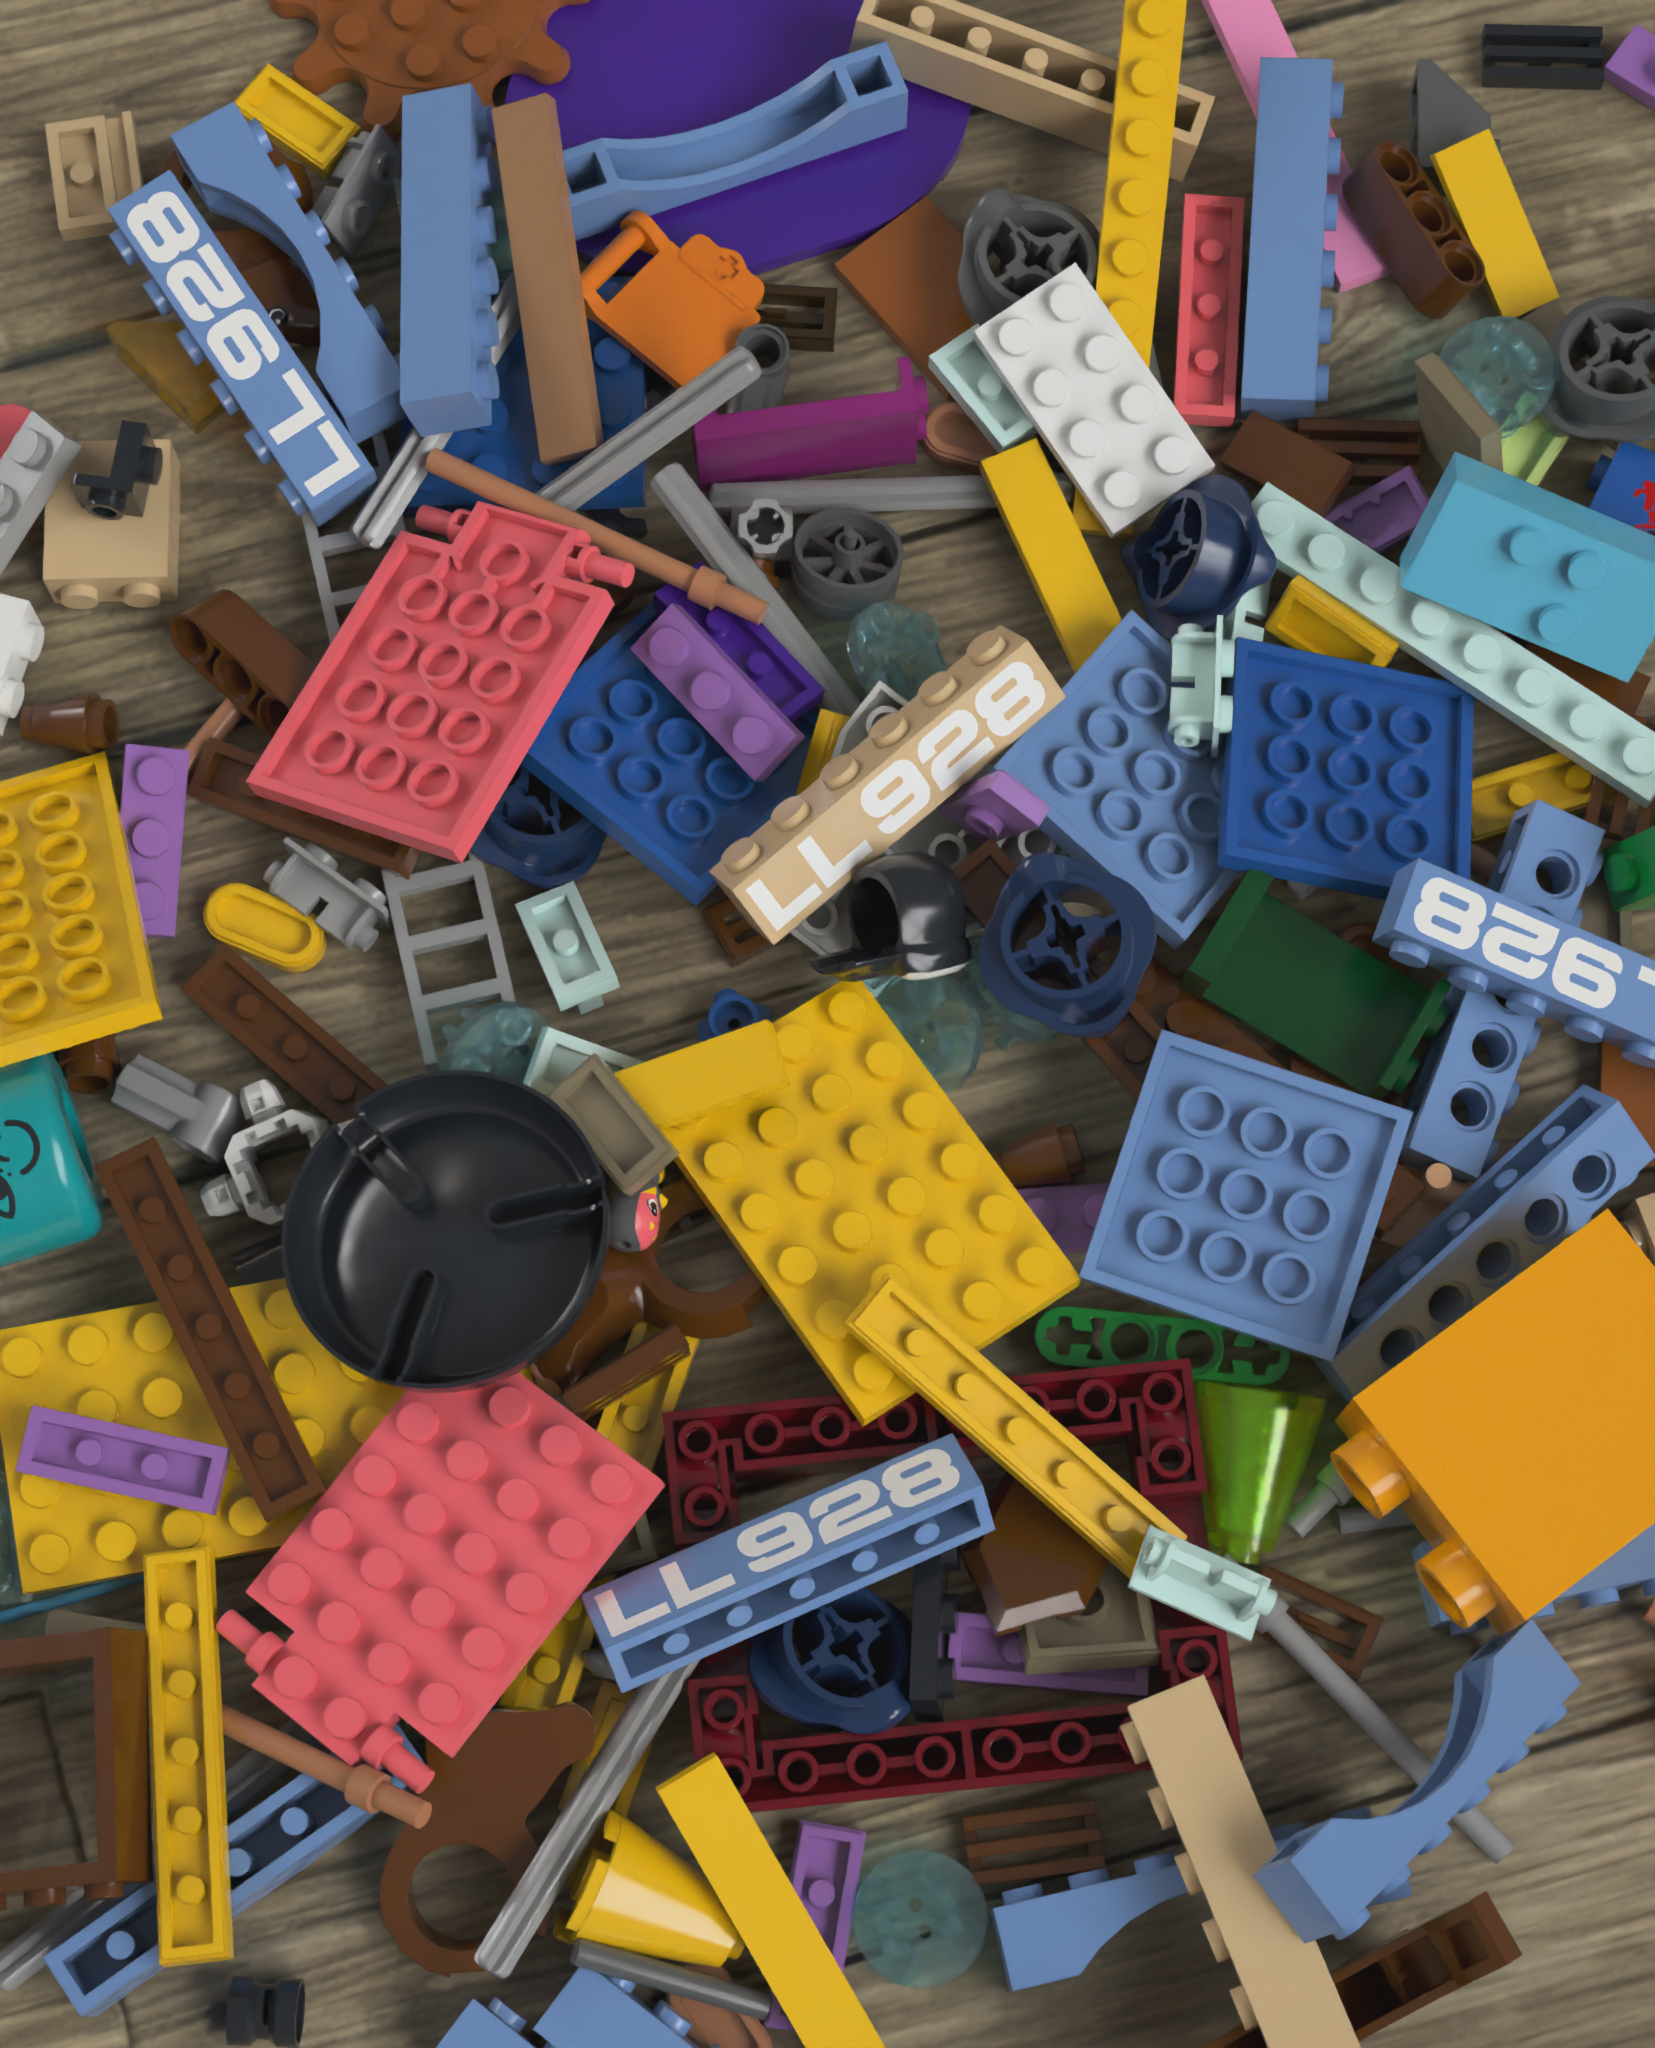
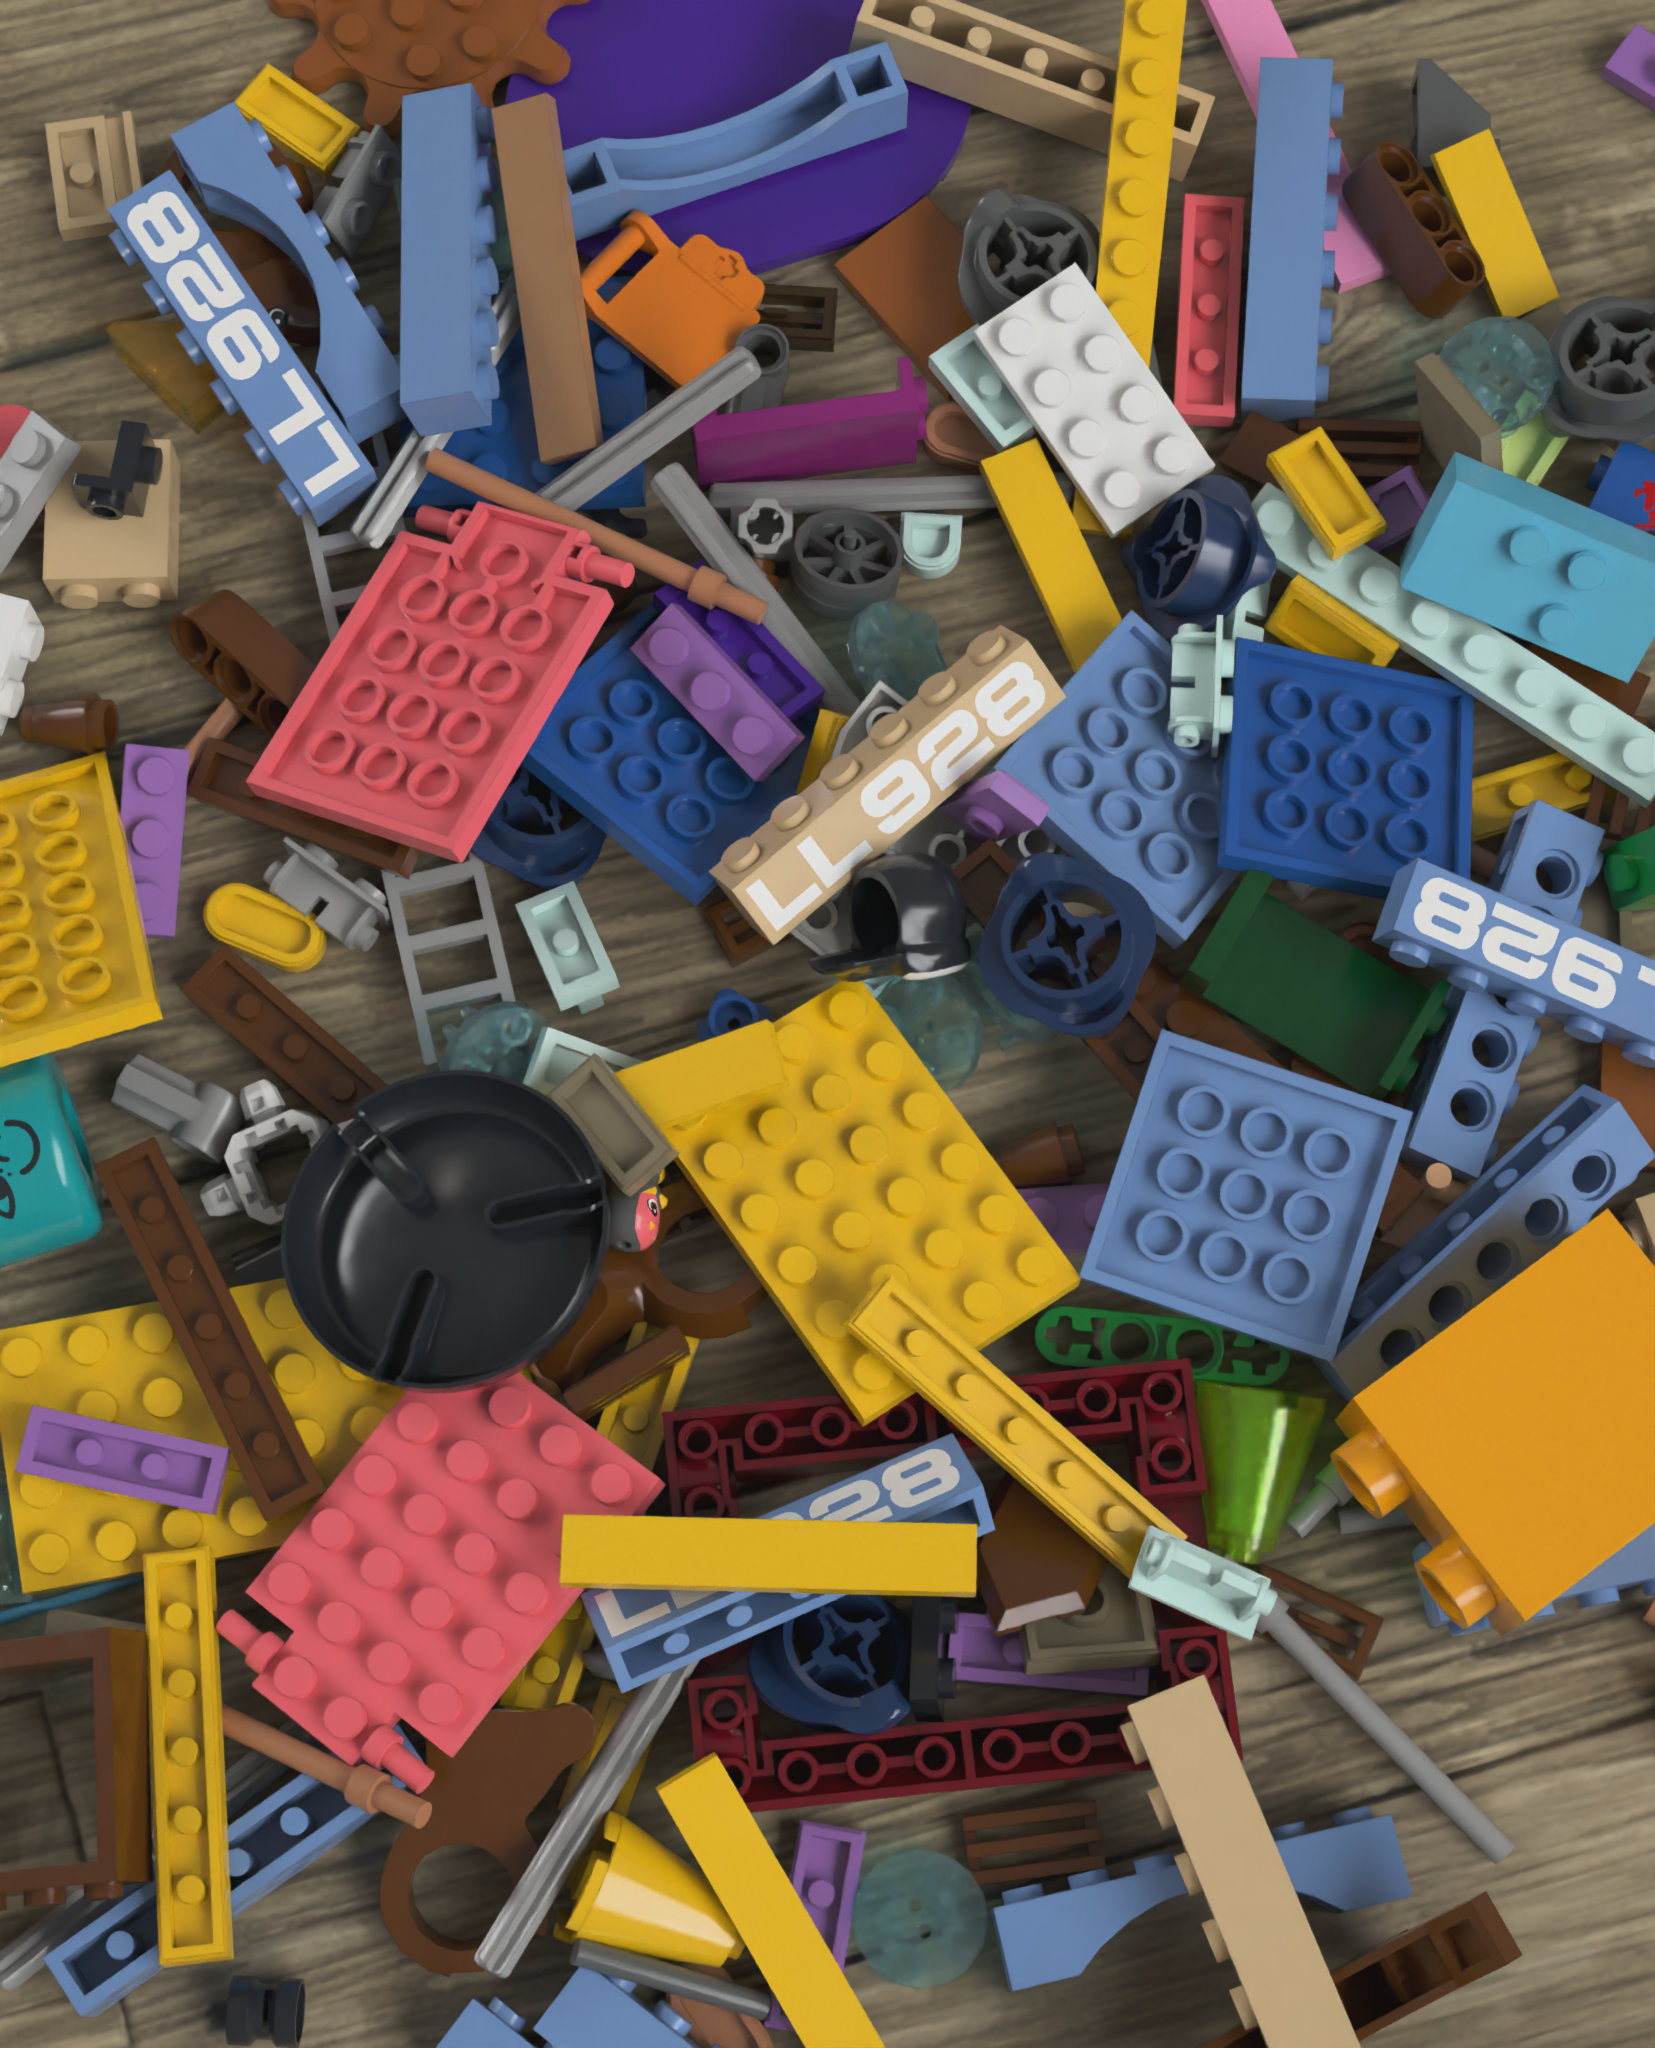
reddish brown cone [58,1034,122,1094] -> none
medium blue arch [1253,1619,1581,1944] -> none
black tile [1481,24,1604,90] -> none
none -> yellow tile [560,1514,977,1597]
none -> light aqua tile [900,512,962,579]
none -> yellow tile [1266,426,1387,561]

